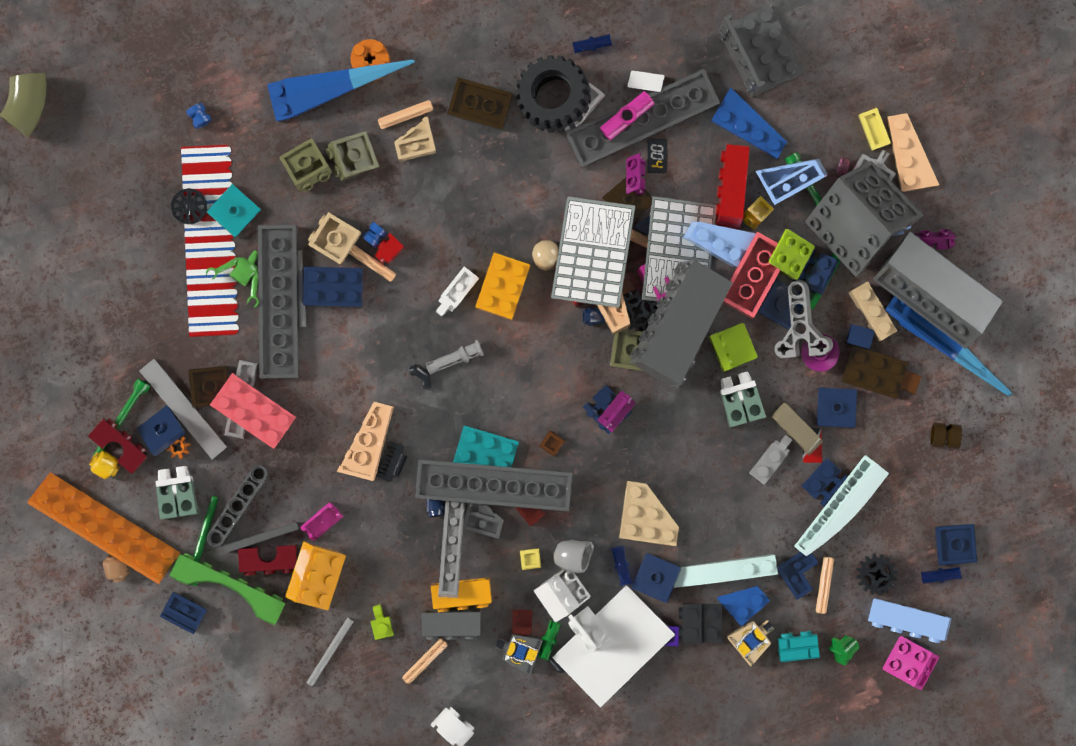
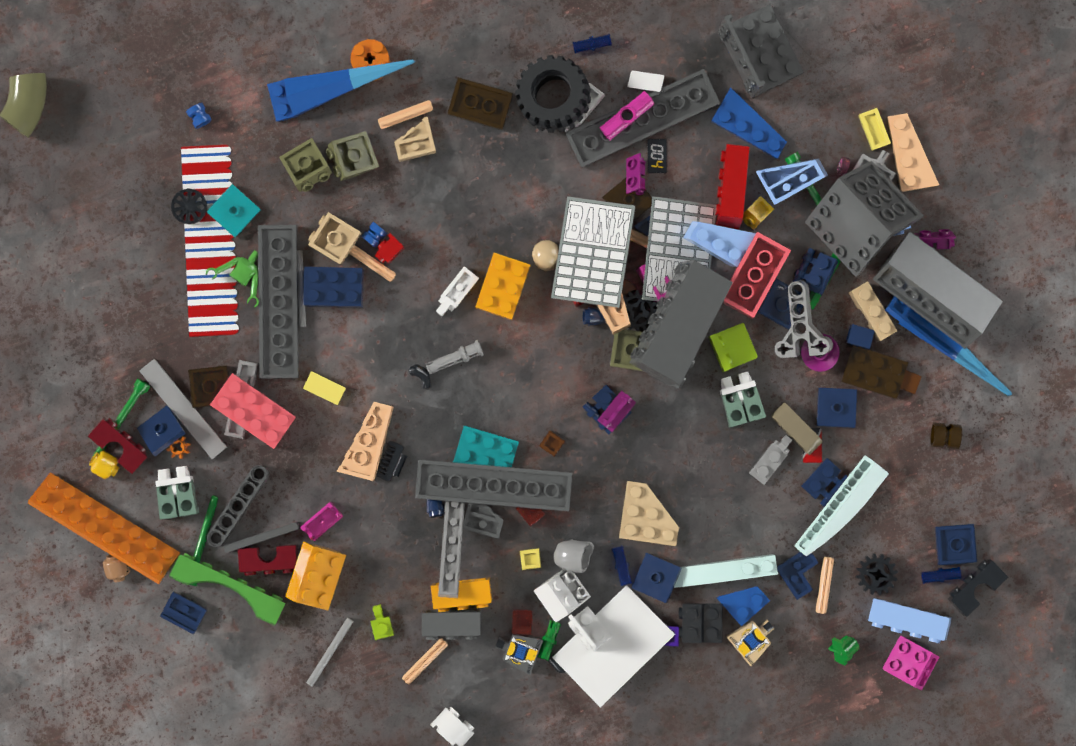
lime bracket [769,229,815,280] -> none
teal brick [777,630,820,662] -> none
none -> light yellow tile [303,371,346,405]
none -> black arch [948,560,1009,617]

